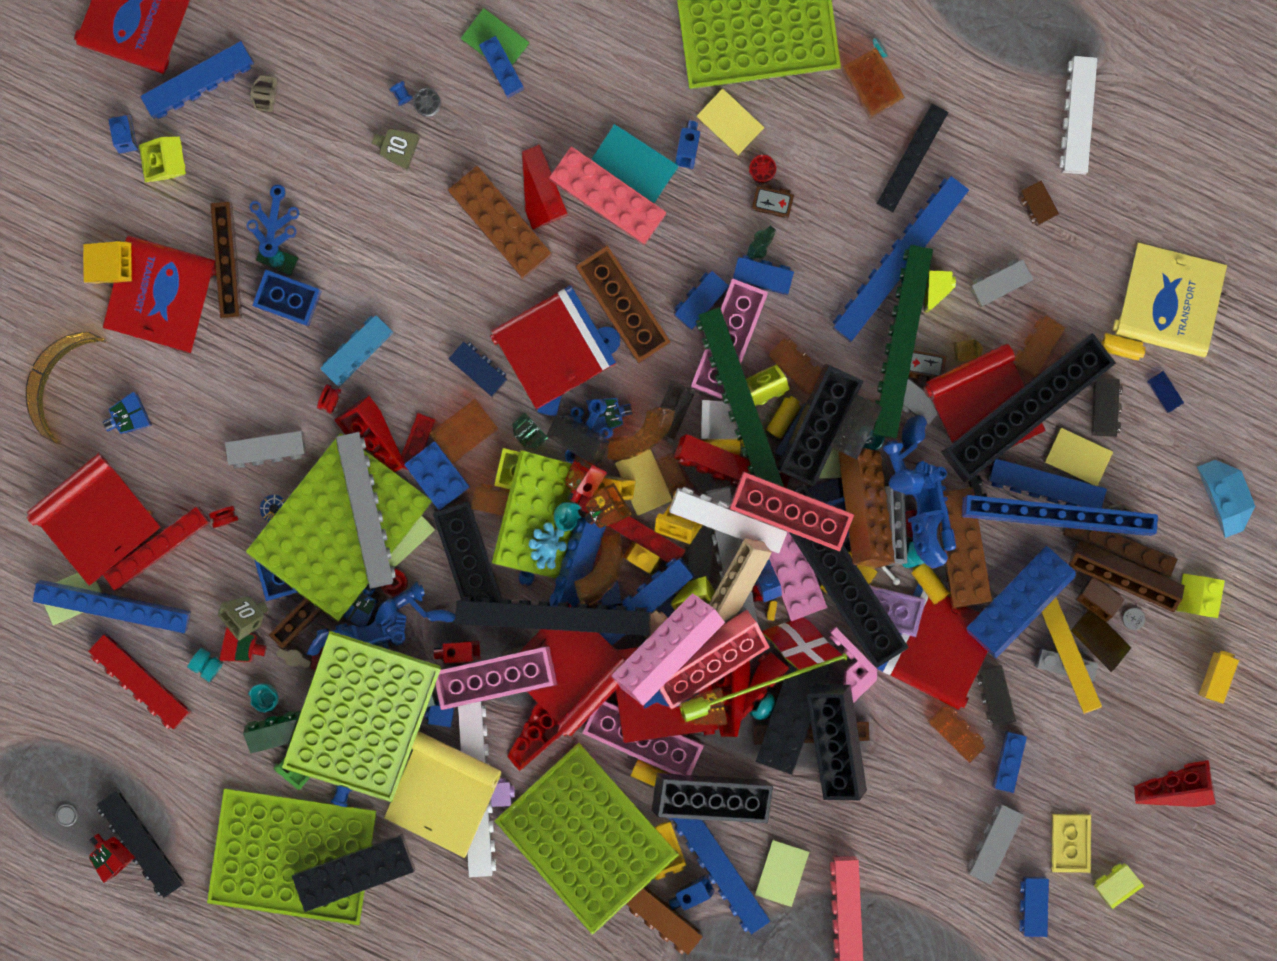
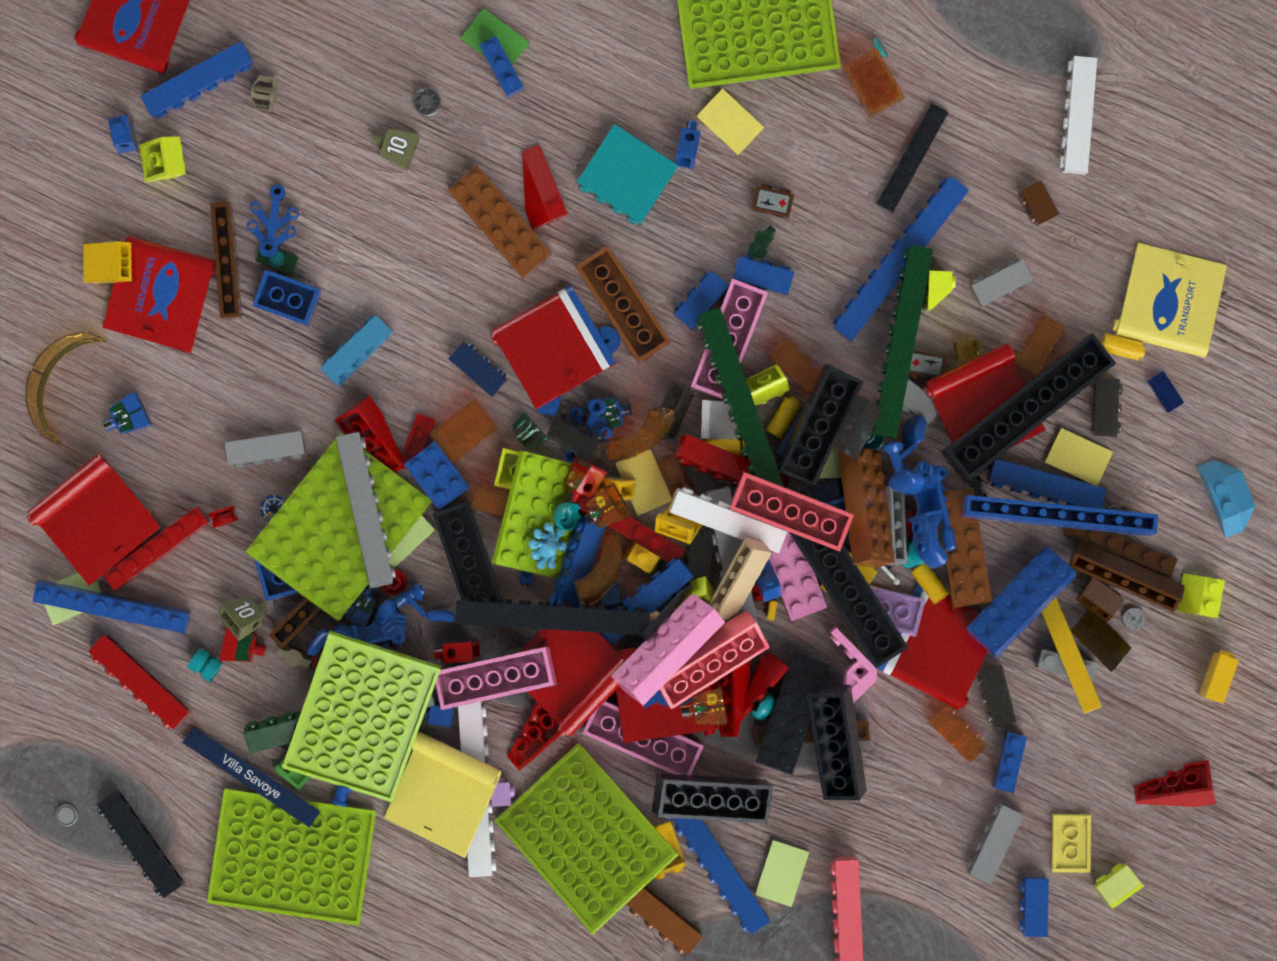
red torso [89,833,135,883] -> none
teal hair [248,683,279,713] -> none
black brick [292,833,416,912] -> none
red wheel [317,384,342,414] -> none
blue bush [389,81,413,106] -> none
coral brick [549,146,666,246] -> none
yellow brick [630,759,671,787] -> none
blue torso [669,875,715,911] -> none
flag [679,617,847,722] -> none
red wheel [749,155,776,183] -> none
none -> dark blue tile [182,727,320,828]
none -> black bar [641,582,694,641]

